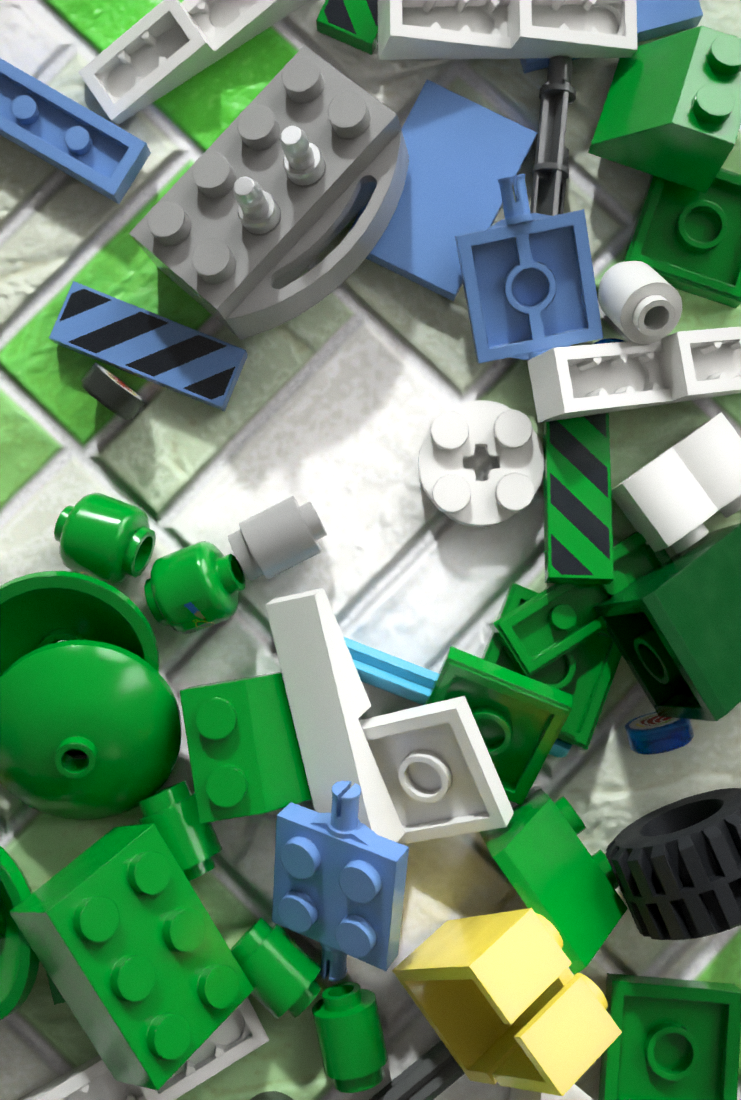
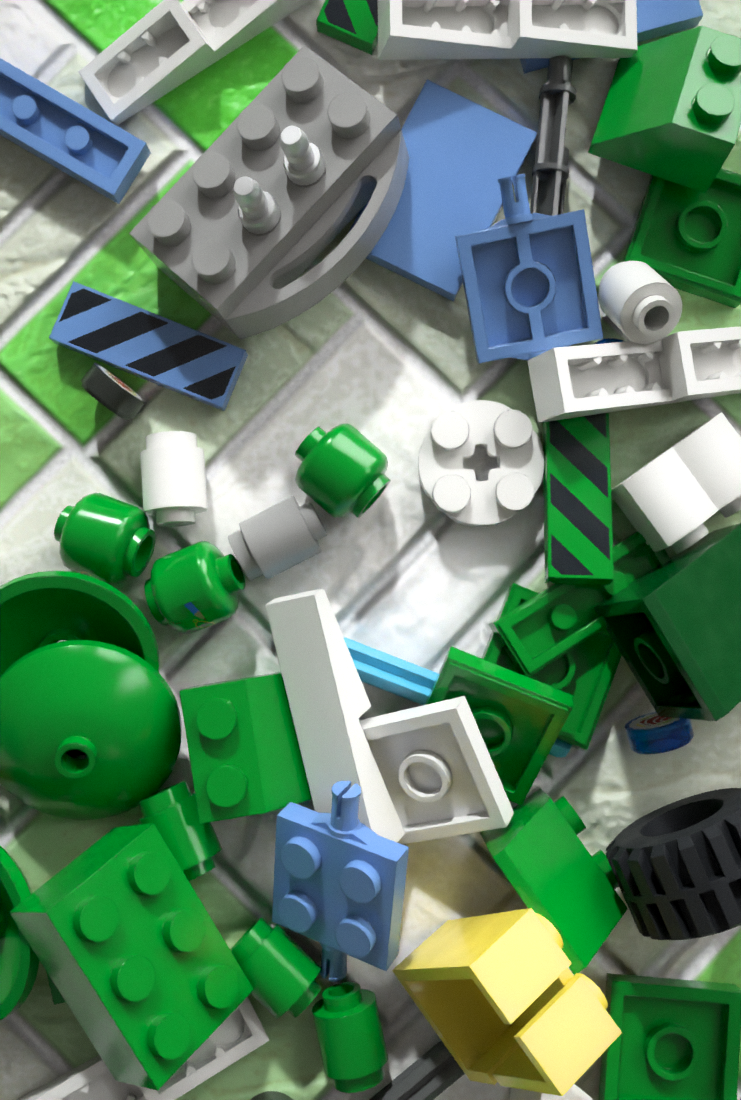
none -> white brick [140,431,208,527]
none -> green head [295,424,391,518]

